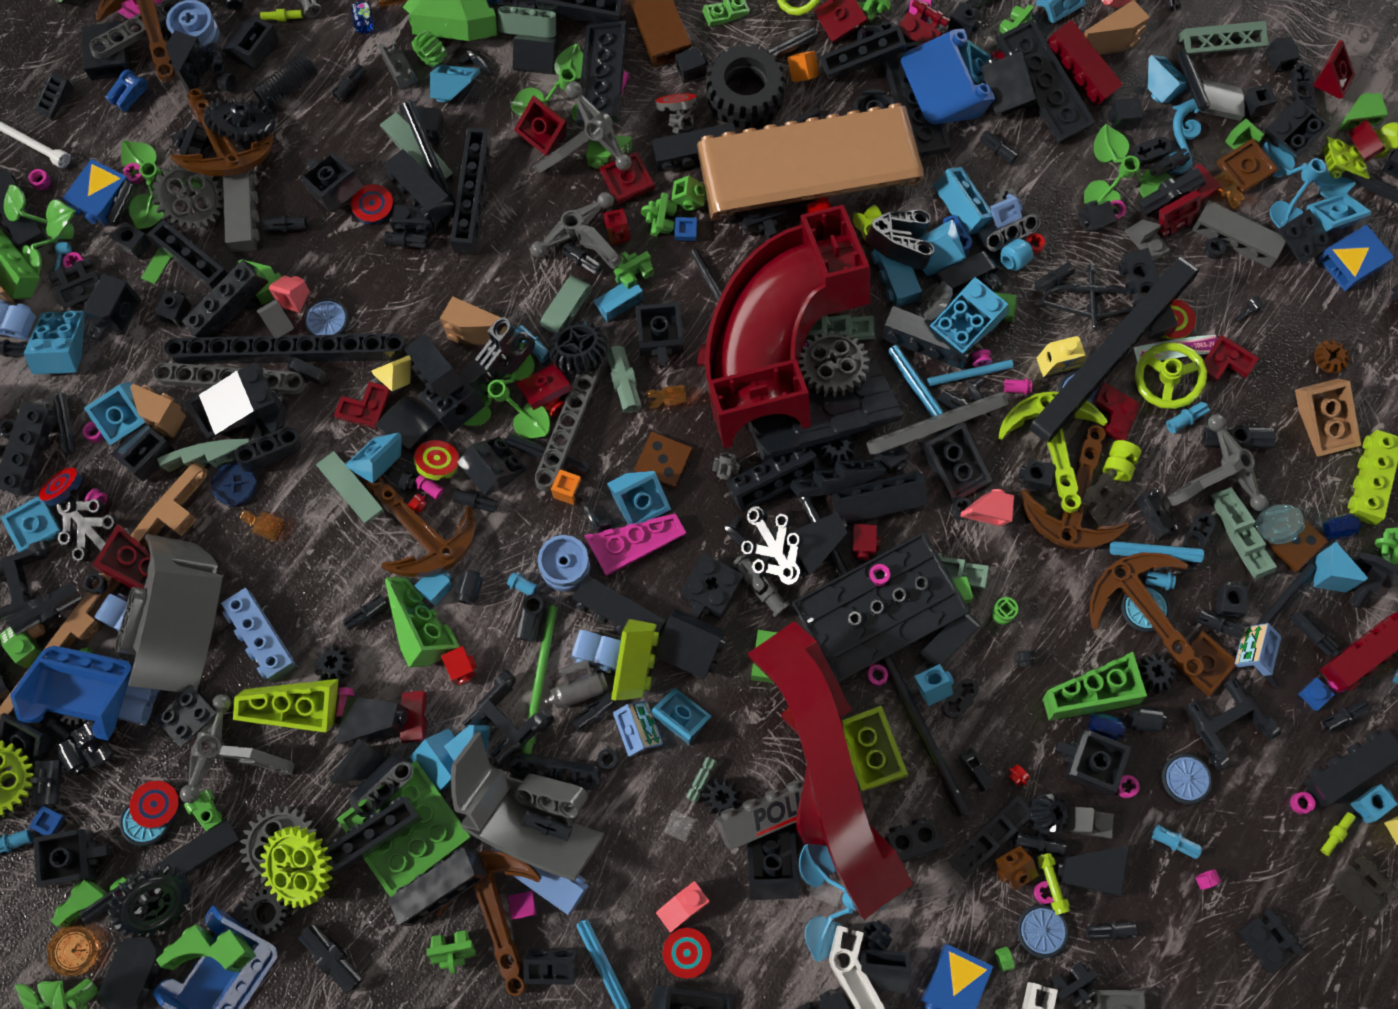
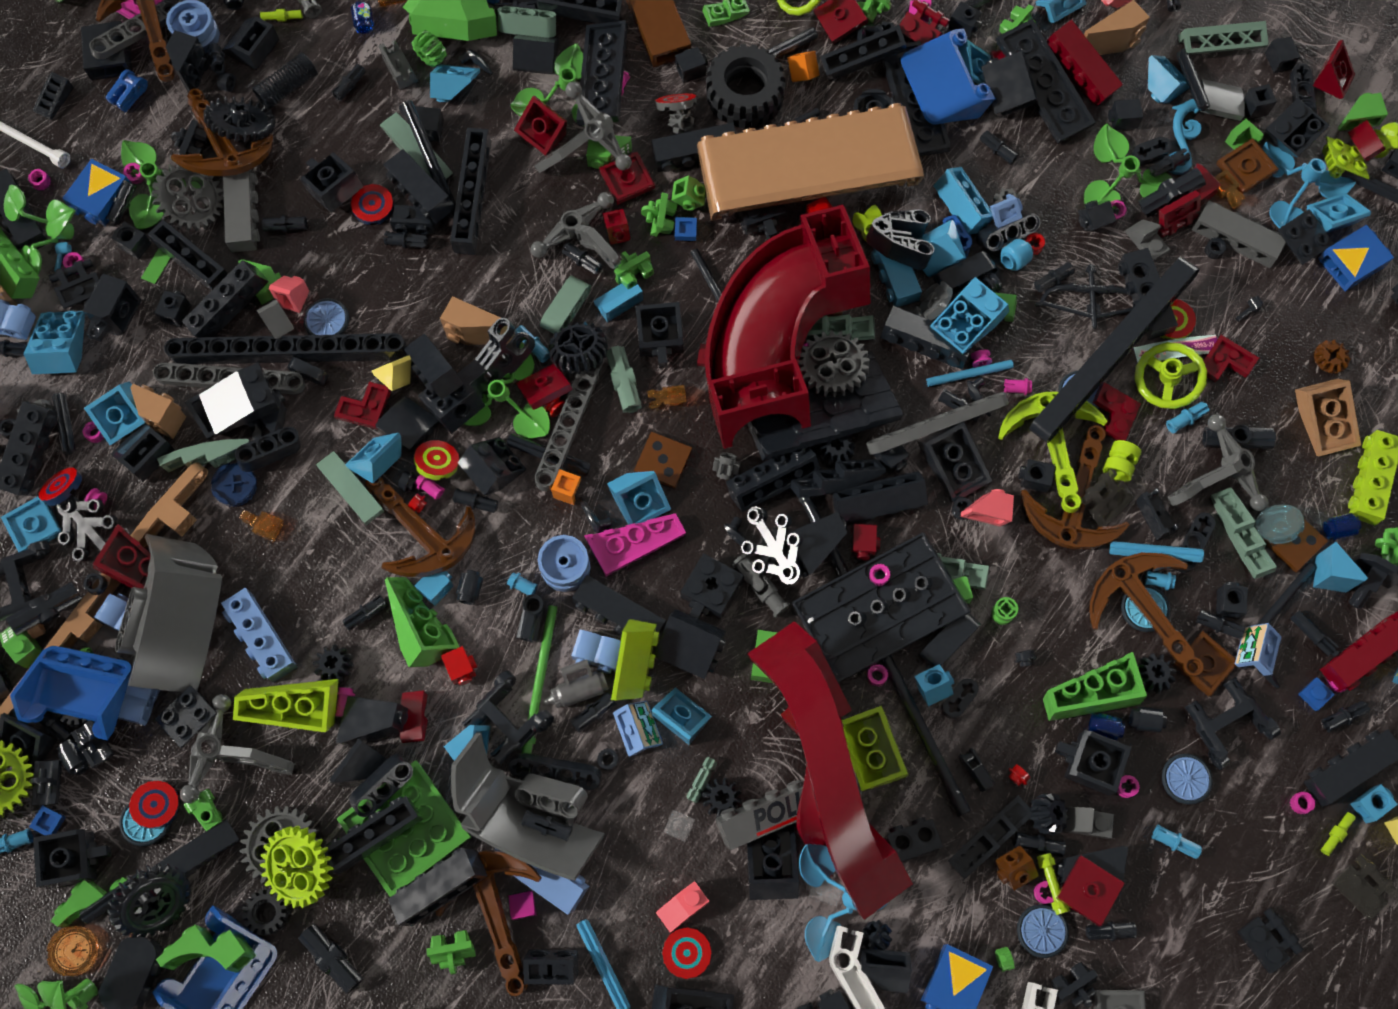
dark azure slope [410,729,455,793] -> none
dark azure axle [888,345,944,417] -> none
light yellow torso [1037,336,1086,378] -> none
dark pink axle [1195,870,1221,889] -> none
none -> dark red plate [1056,855,1124,926]

